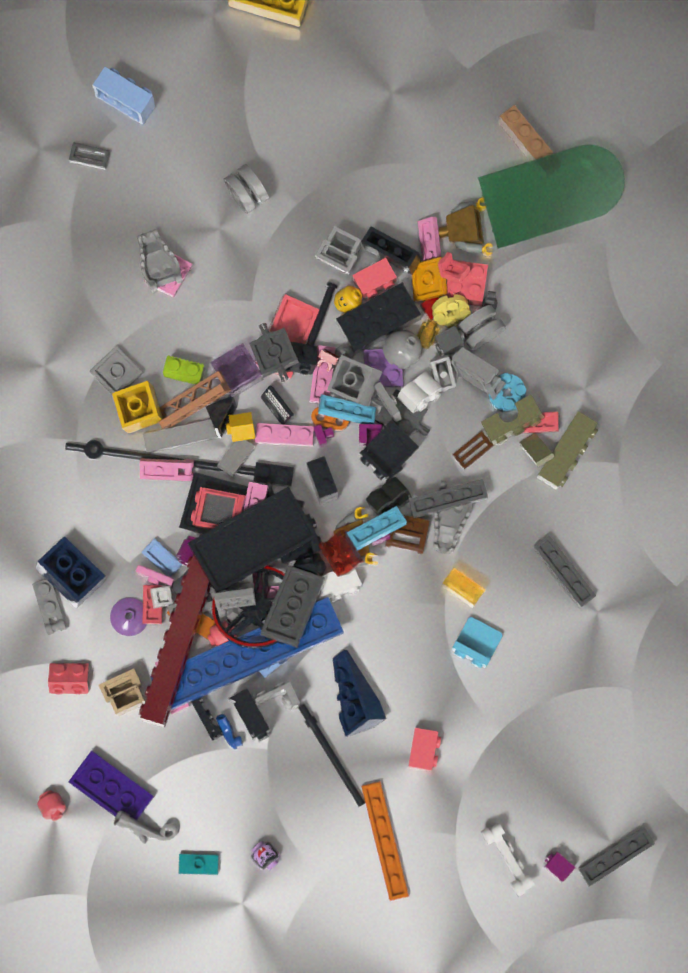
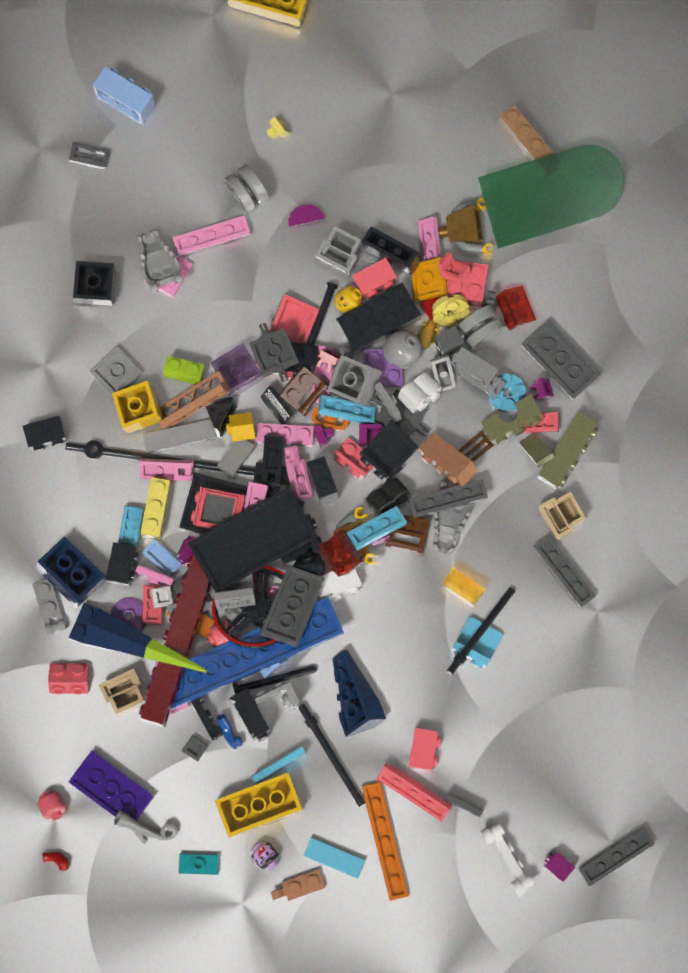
none -> black brick [22,416,67,452]
none -> red arm [42,852,69,871]
none -> dark blue plate [68,602,207,672]
none -> black brick [73,261,116,306]
none -> black brick [105,542,140,587]
none -> medium azure plate [118,505,144,547]
none -> light yellow brick [140,477,172,540]
none -> bright pink plate [173,215,251,256]
none -> dark grey tile [182,735,209,762]
none -> yellow brick [215,773,302,838]
none -> black bar [232,666,317,694]
none -> medium azure tile [252,747,306,784]
none -> black plate [261,435,284,490]
none -> light yellow tile [267,117,291,139]
none -> nougat plate [271,869,325,901]
none -> plate [278,365,328,417]
none -> bright pink hinge [284,446,312,500]
none -> magenta tile [288,205,325,228]
none -> medium azure tile [303,838,365,879]
none -> coral bracket [334,437,373,480]
none -> coral plate [376,762,452,822]
none -> nougat brick [419,433,478,487]
none -> dark grey tile [445,793,483,818]
none -> black bar [446,587,515,676]
none -> clear red bracket [496,285,536,331]
none -> dark grey plate [521,319,601,401]
none -> magenta tile [529,378,554,399]
none -> tan plate [538,492,586,540]

